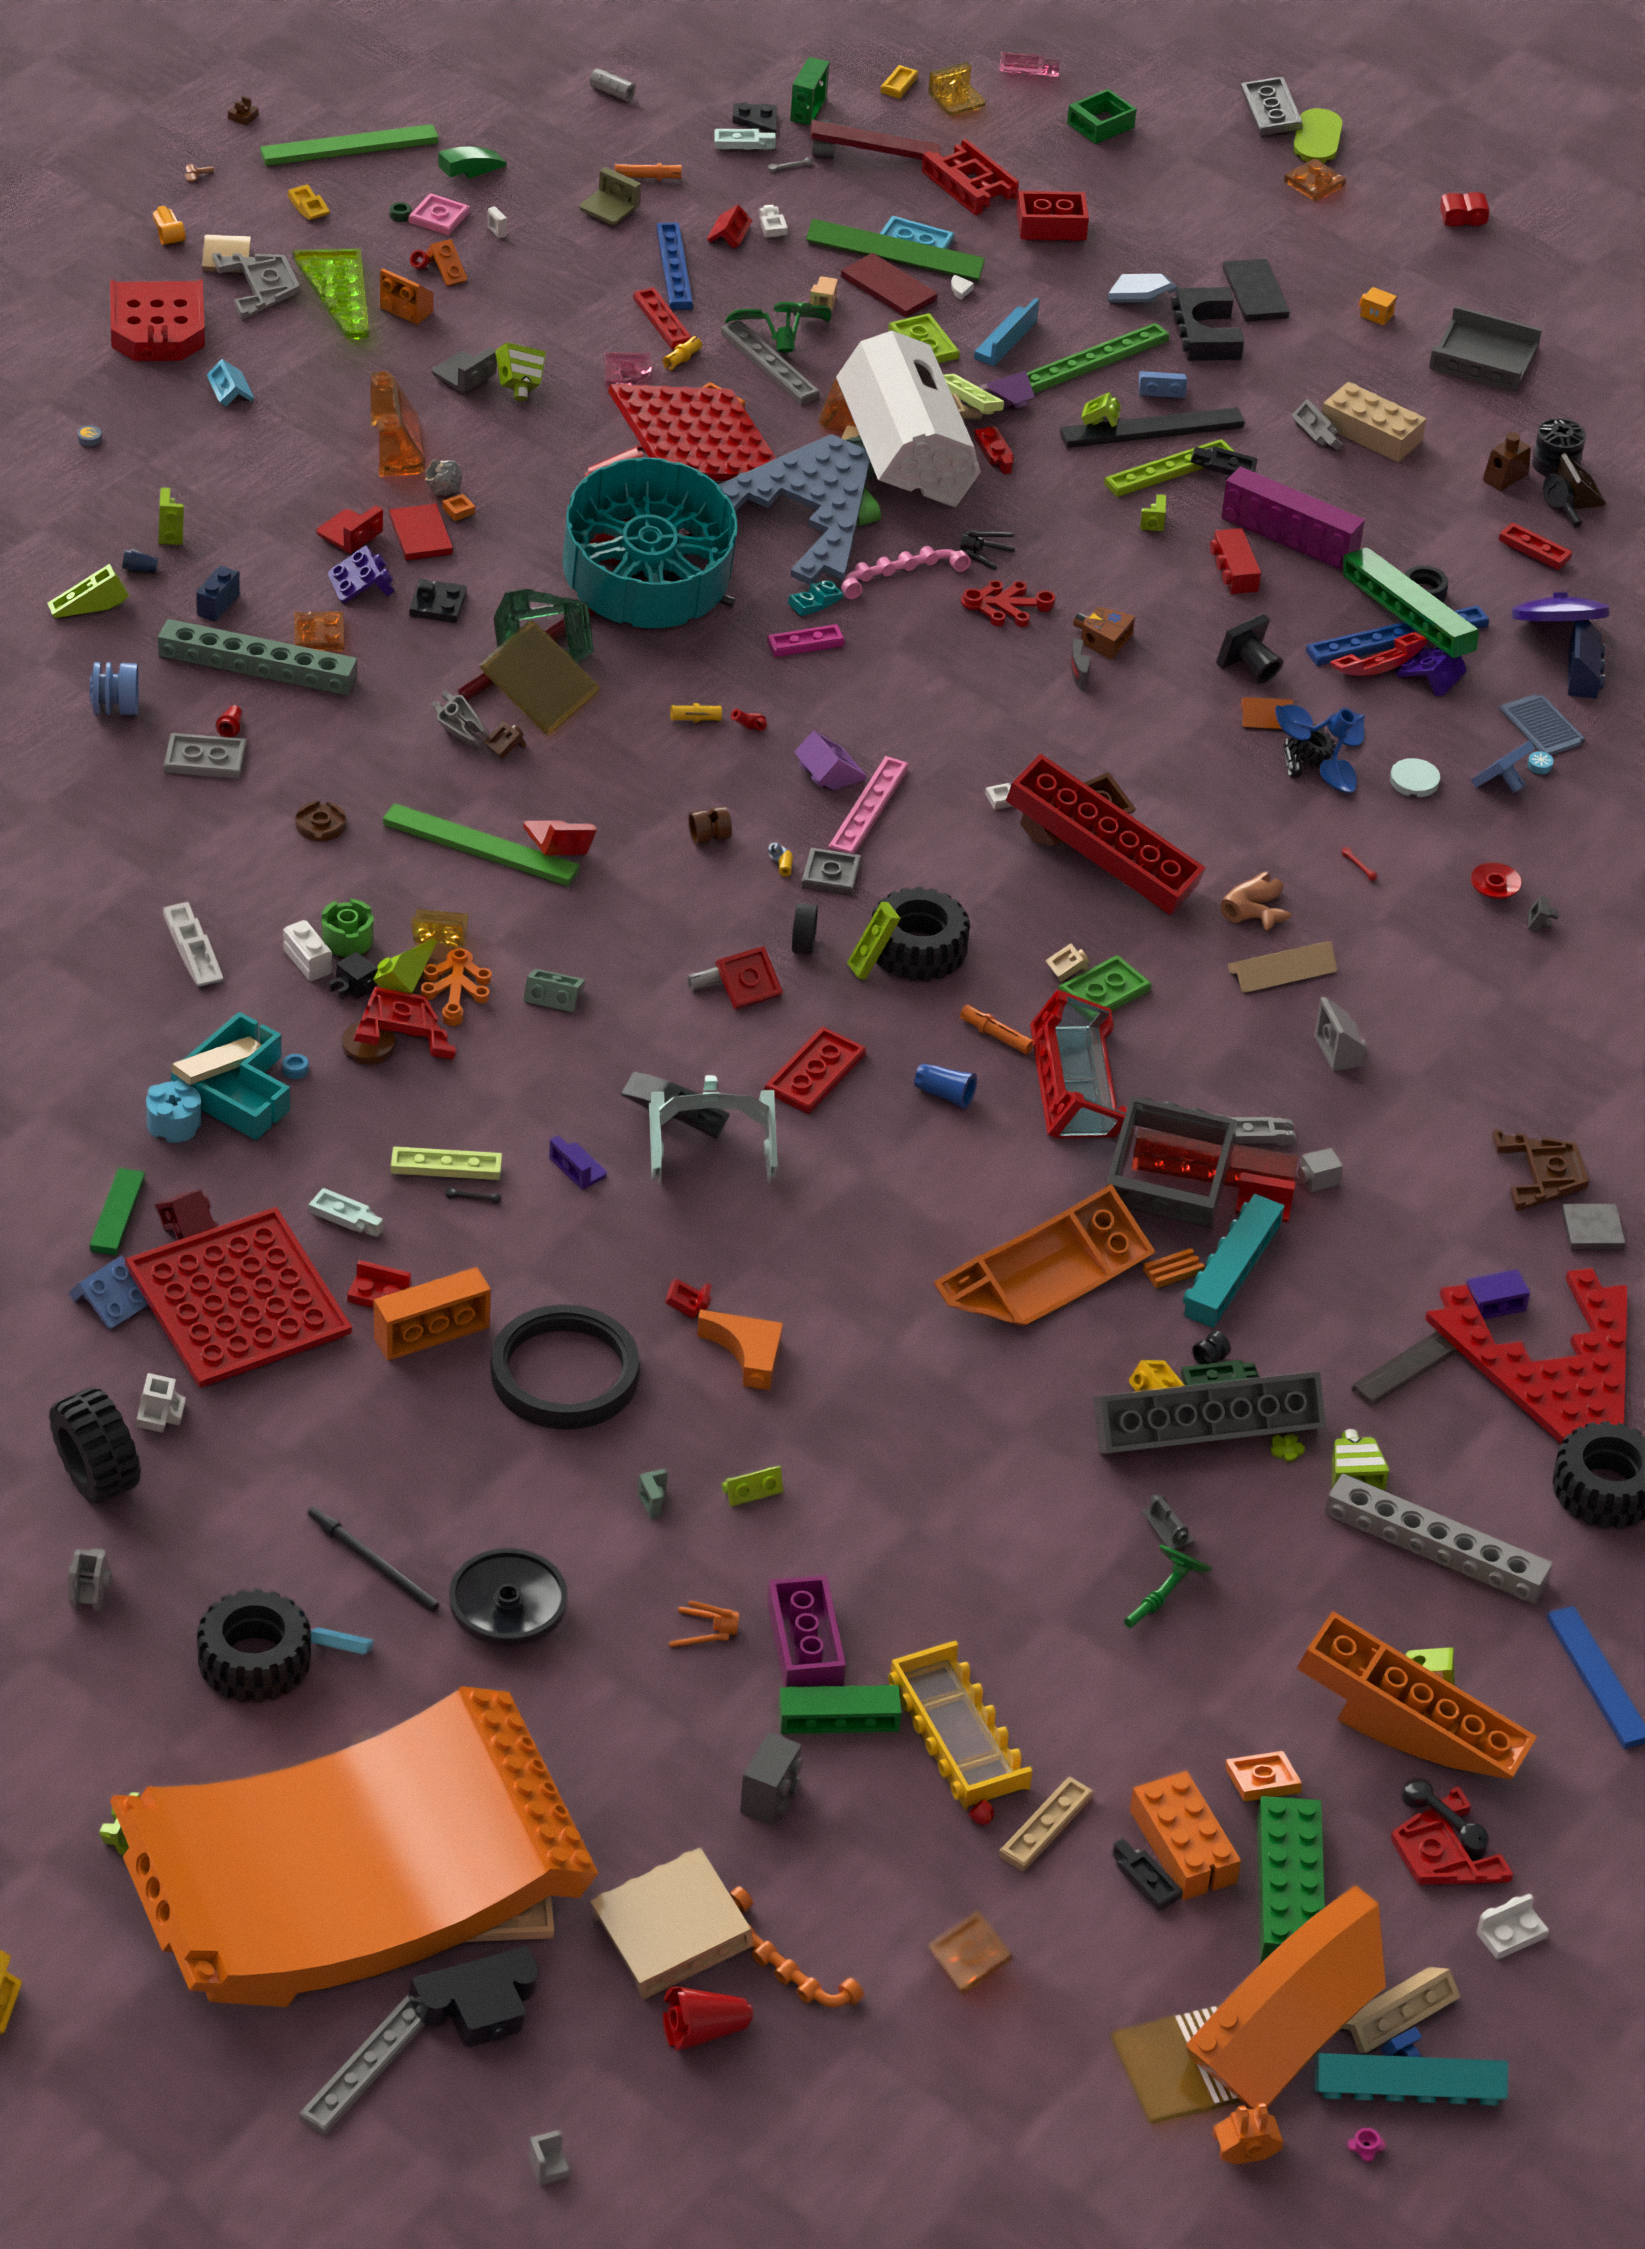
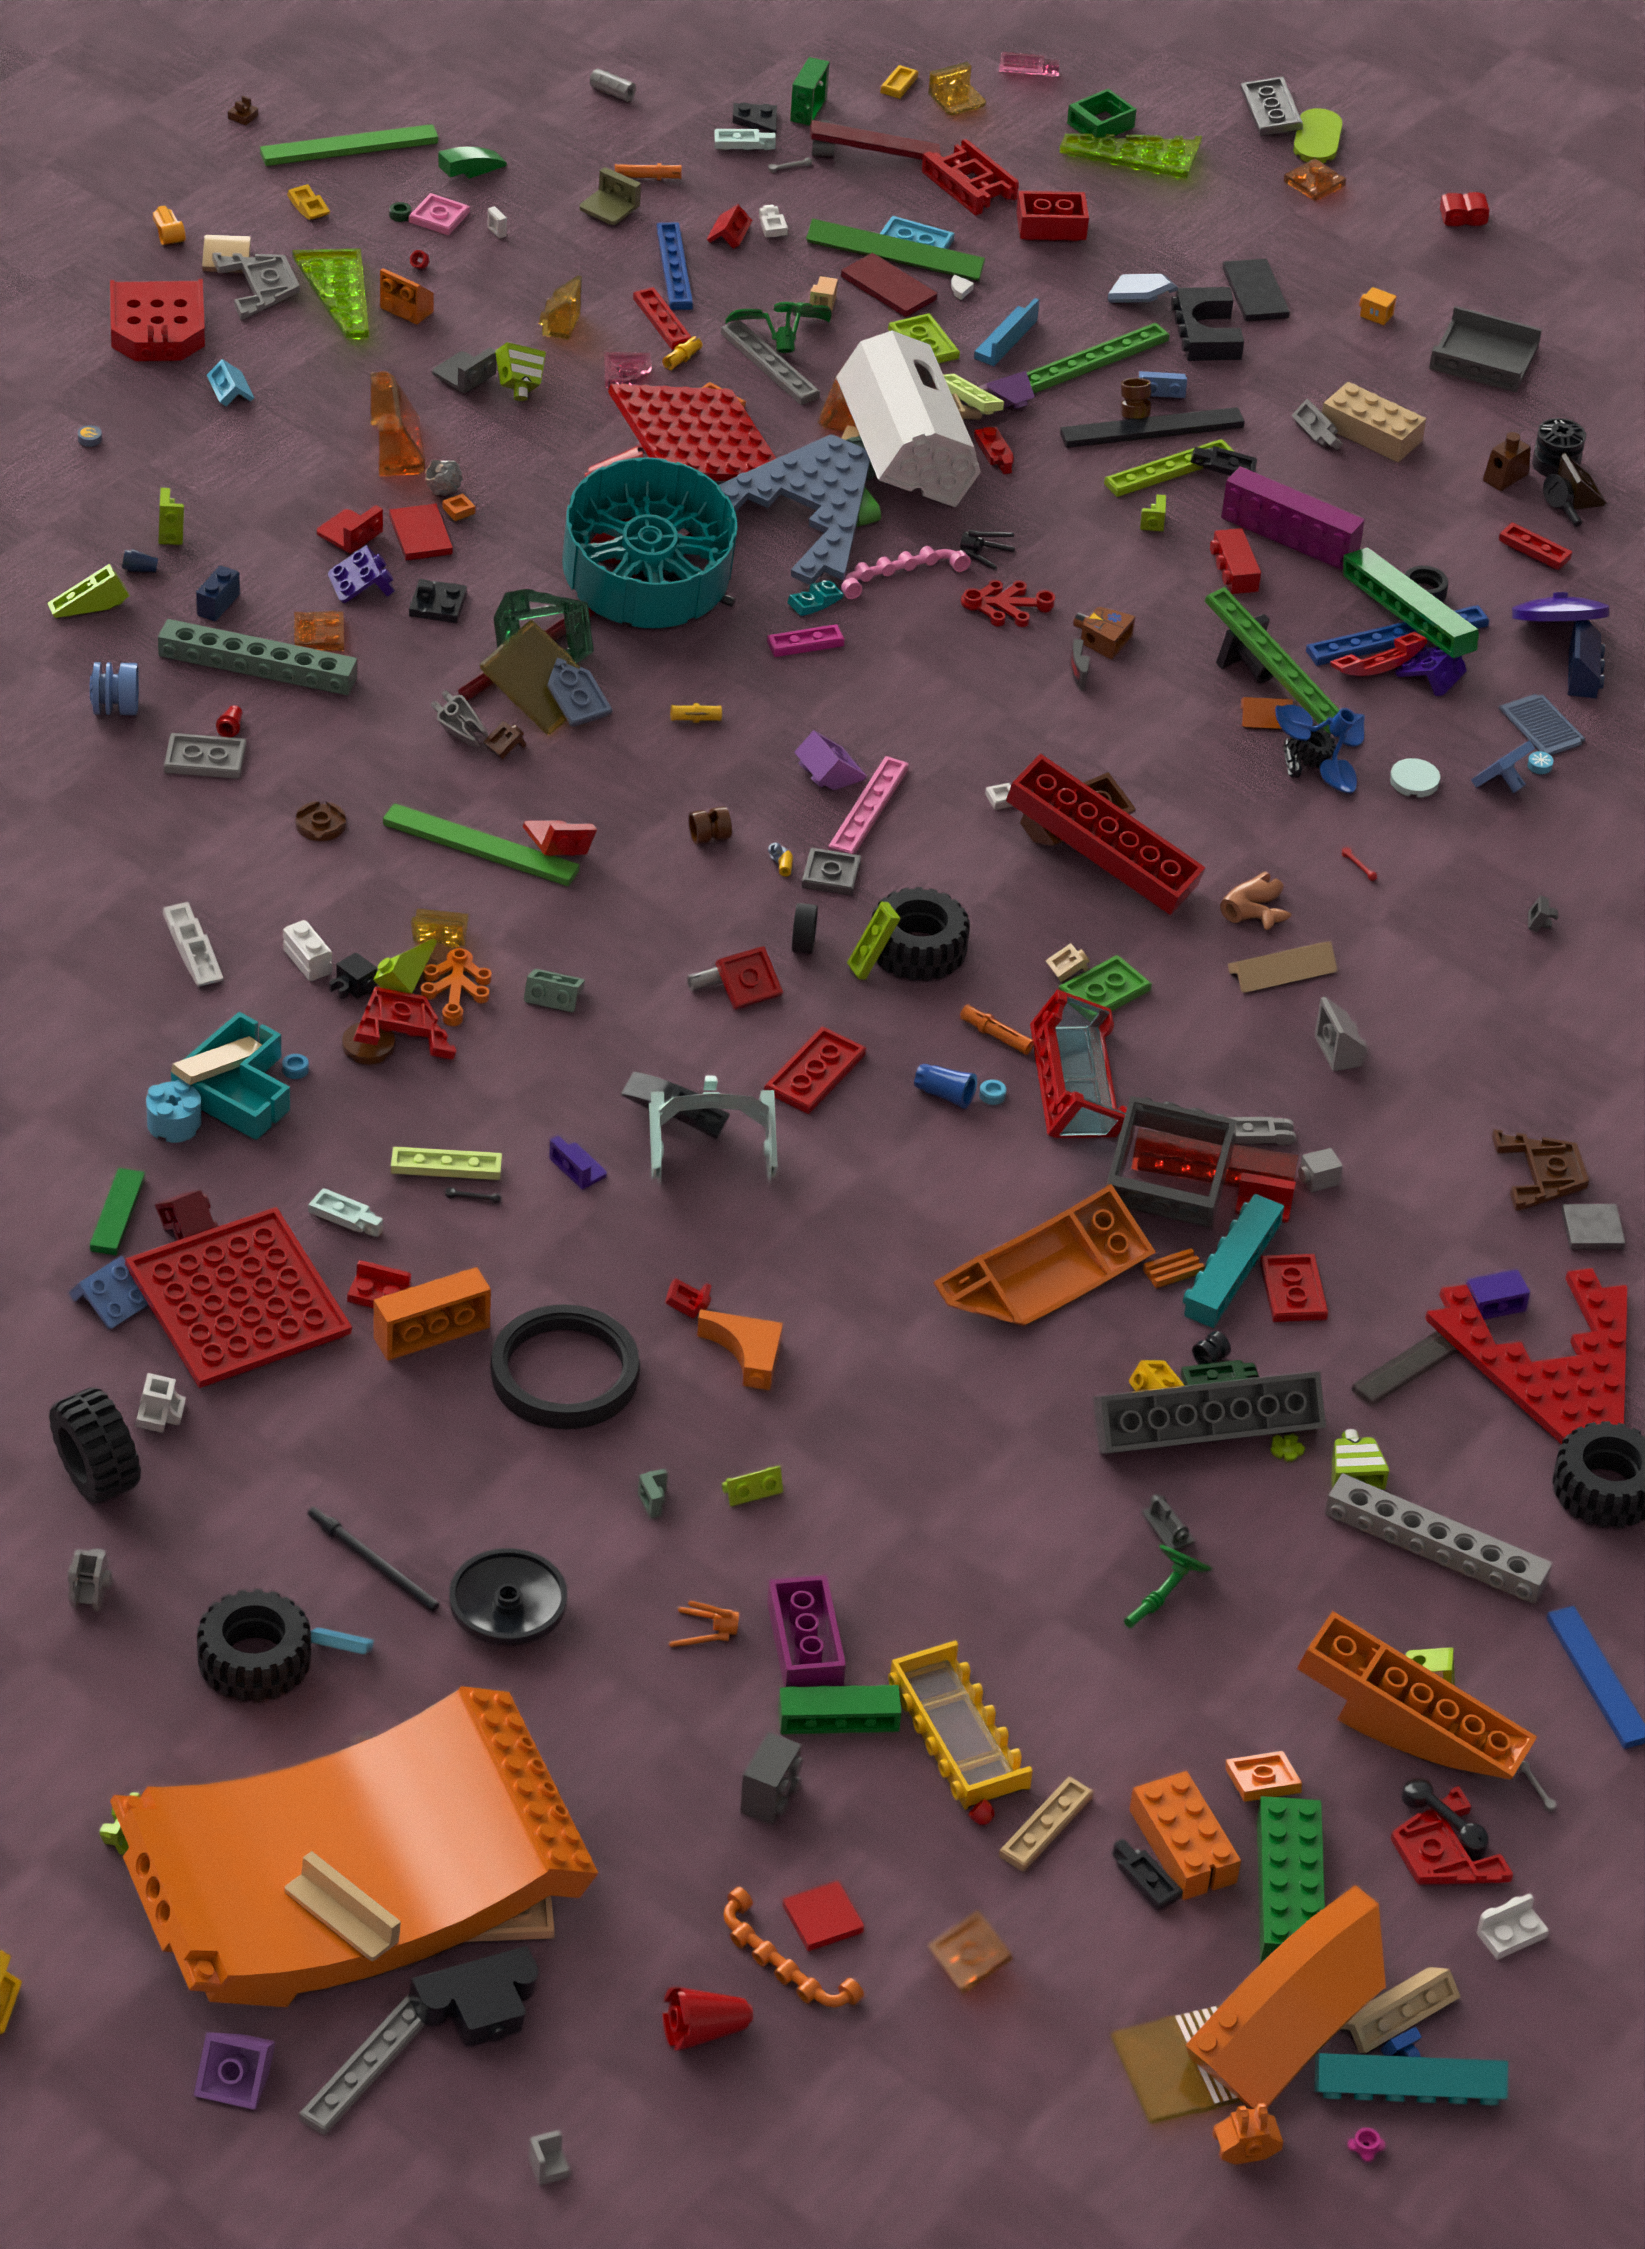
nougat hand [185,164,214,182] -> none
bright green brick [322,899,374,958] -> none
orange bracket [426,239,467,286] -> none
tan panel [590,1847,754,2000] -> none
red arm [730,708,767,731] -> none
lime bracket [1081,392,1121,427] -> none
red dish [1470,862,1522,899] -> none
none -> medium lavender slope [193,2032,276,2110]
none -> tan panel [285,1851,401,1961]
none -> clear yellow slope [539,275,582,340]
none -> sand blue tile [547,657,613,727]
none -> red tile [782,1880,864,1951]
none -> medium azure tile [979,1080,1007,1105]
none -> clear neon green wing [1059,134,1202,179]
none -> reddish brown wheel [1121,378,1151,419]
none -> bright green tile [1204,587,1339,734]
none -> red tile [1260,1254,1328,1322]
none -> light grey hinge [1518,1761,1557,1812]

